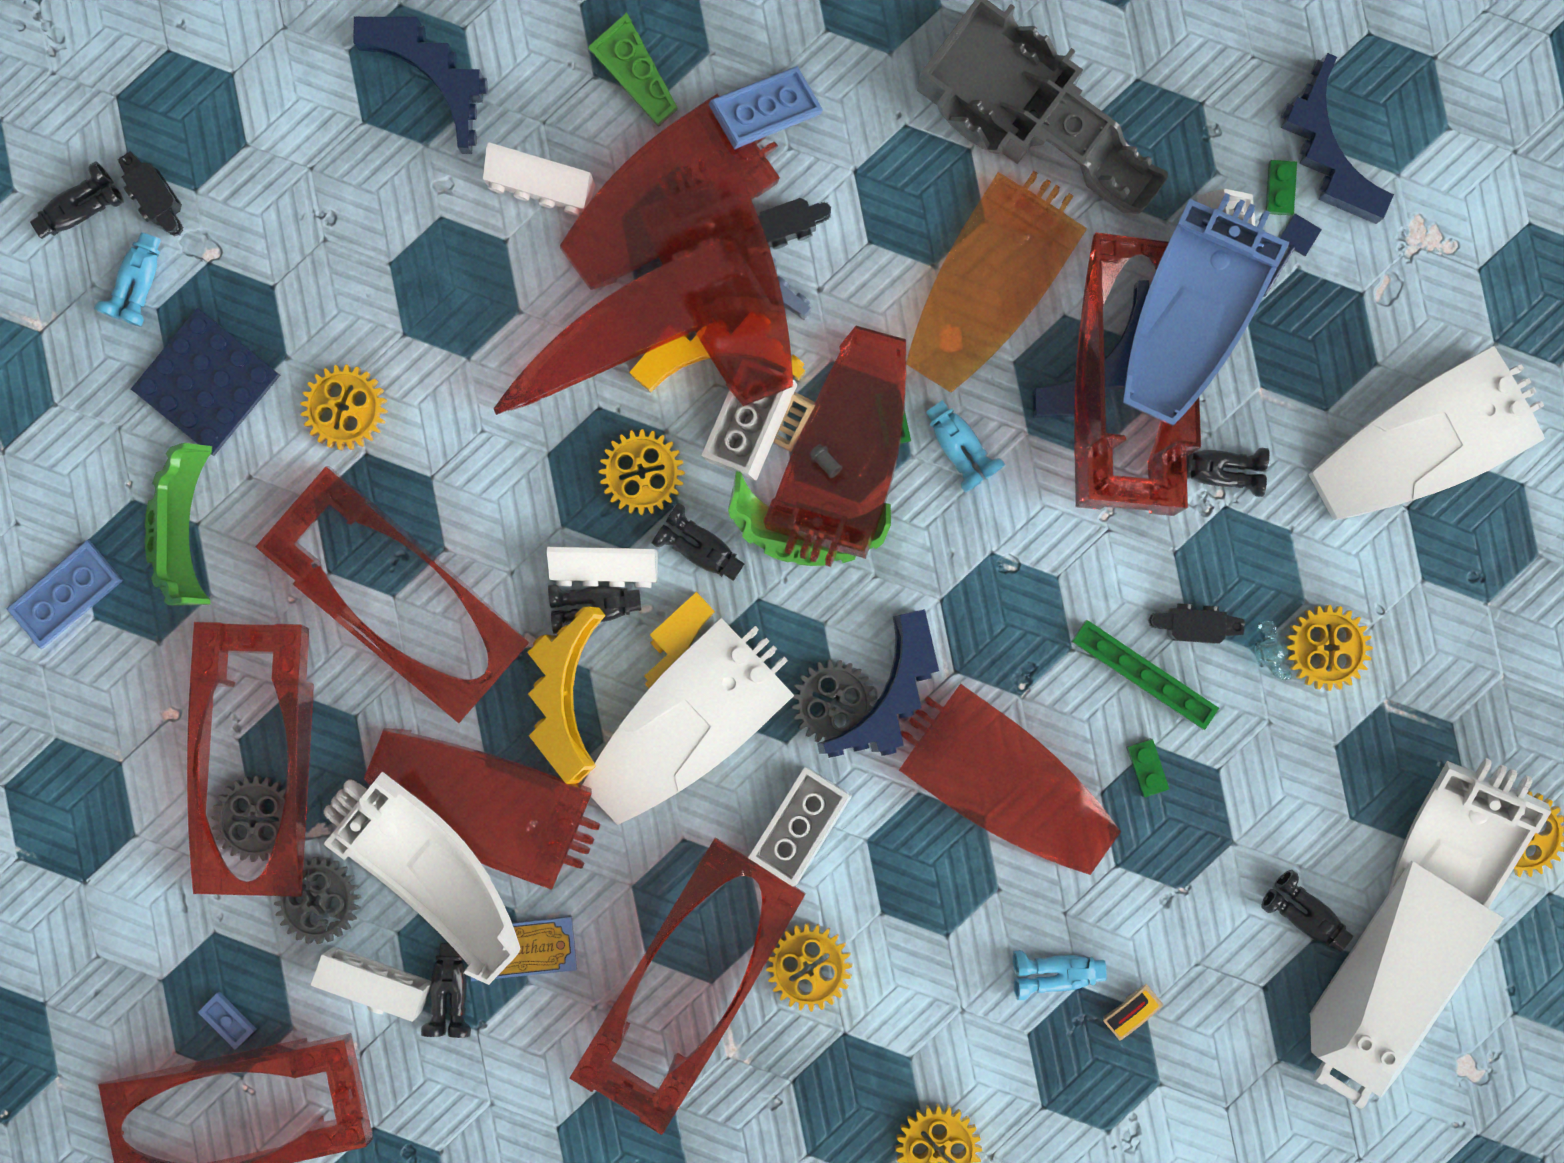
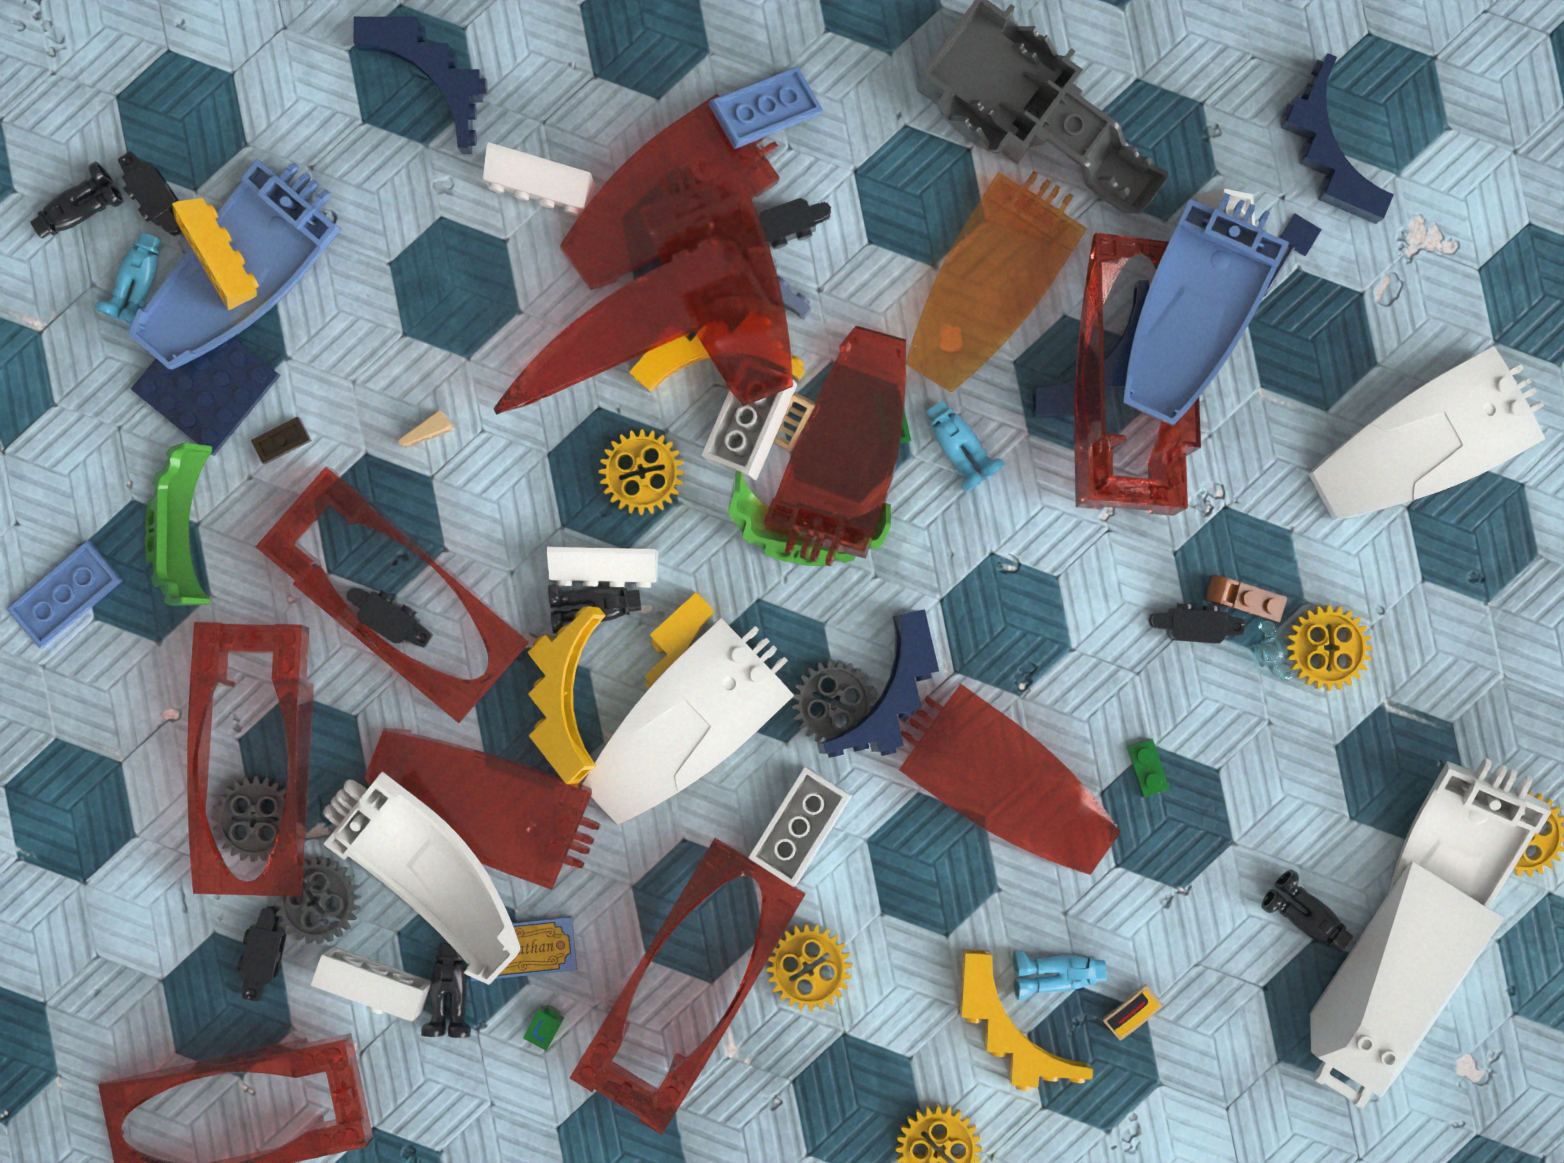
medium blue plate [198,992,256,1050] -> none
yellow gear [300,364,388,451] -> none
bright green wing [588,12,678,127] -> none
black piece [651,503,745,581] -> none
dark grey pin [809,444,842,478] -> none
green plate [1071,620,1219,730] -> none
black piece [1174,448,1270,497] -> none
green plate [1266,160,1297,216] -> none
none -> medium blue windscreen [128,159,341,369]
none -> yellow slope [172,198,259,311]
none -> black hinge [237,905,287,1002]
none -> dark brown plate [251,417,312,464]
none -> black hinge [346,588,433,648]
none -> tan slope [398,410,456,448]
none -> green brick [523,1005,565,1051]
none -> yellow arch [959,949,1093,1091]
none -> plate [1204,574,1287,623]

